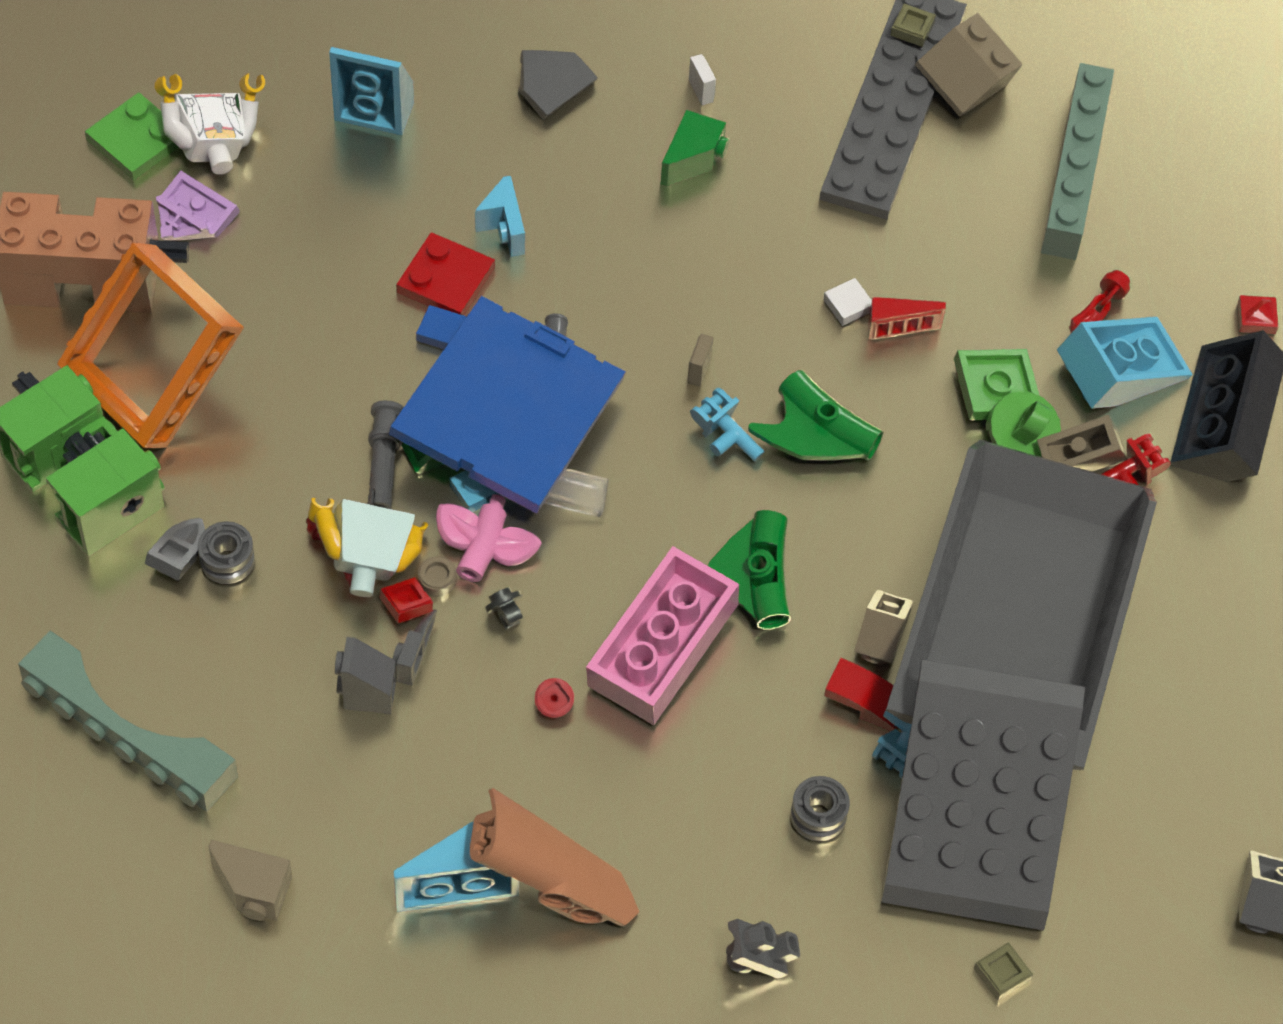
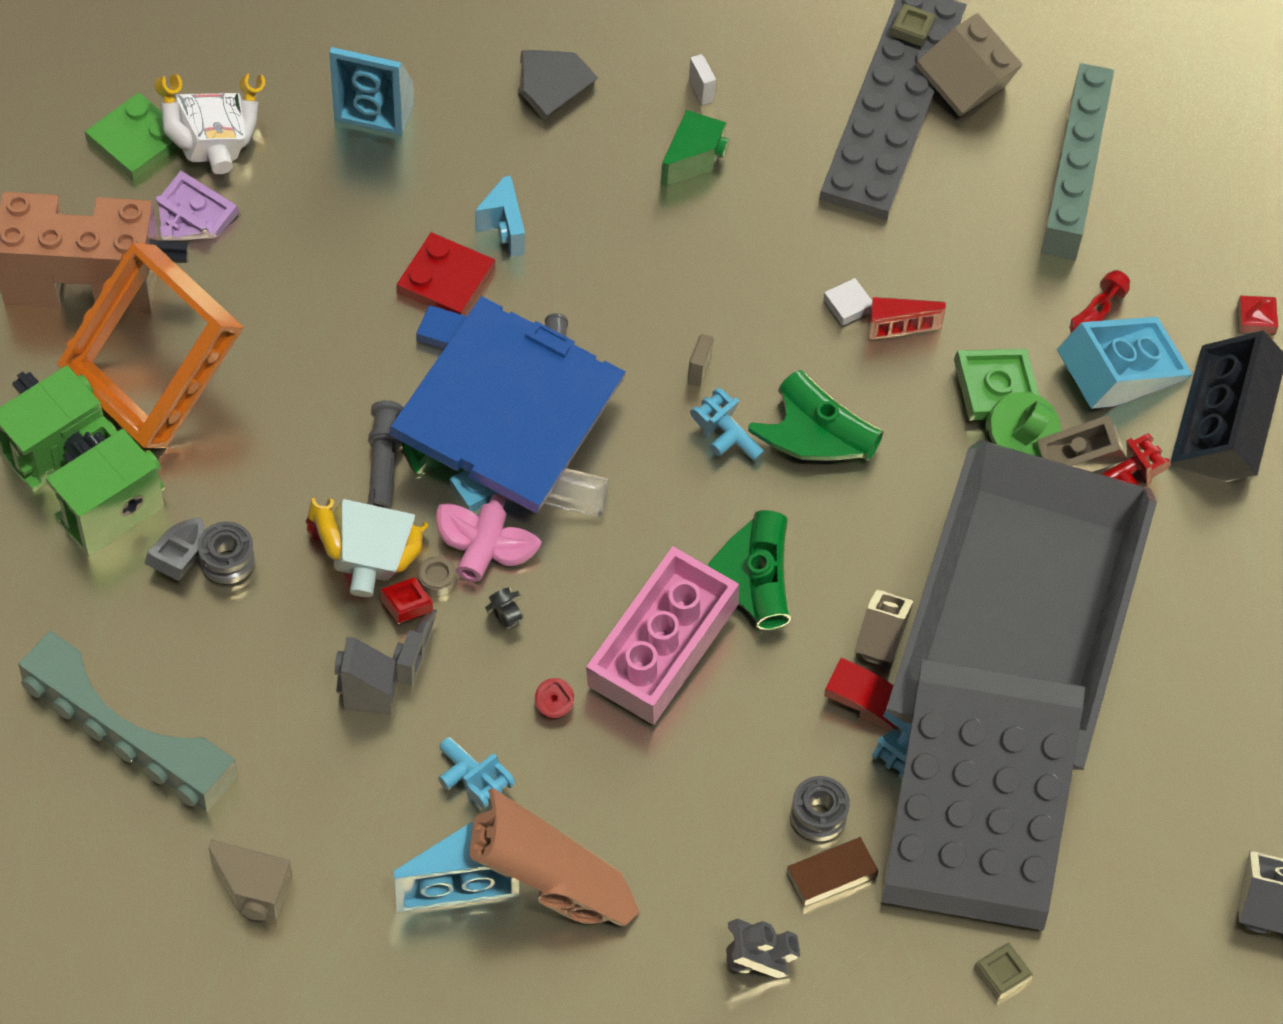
none -> medium azure arm [438,737,516,808]
none -> reddish brown tile [787,837,879,906]

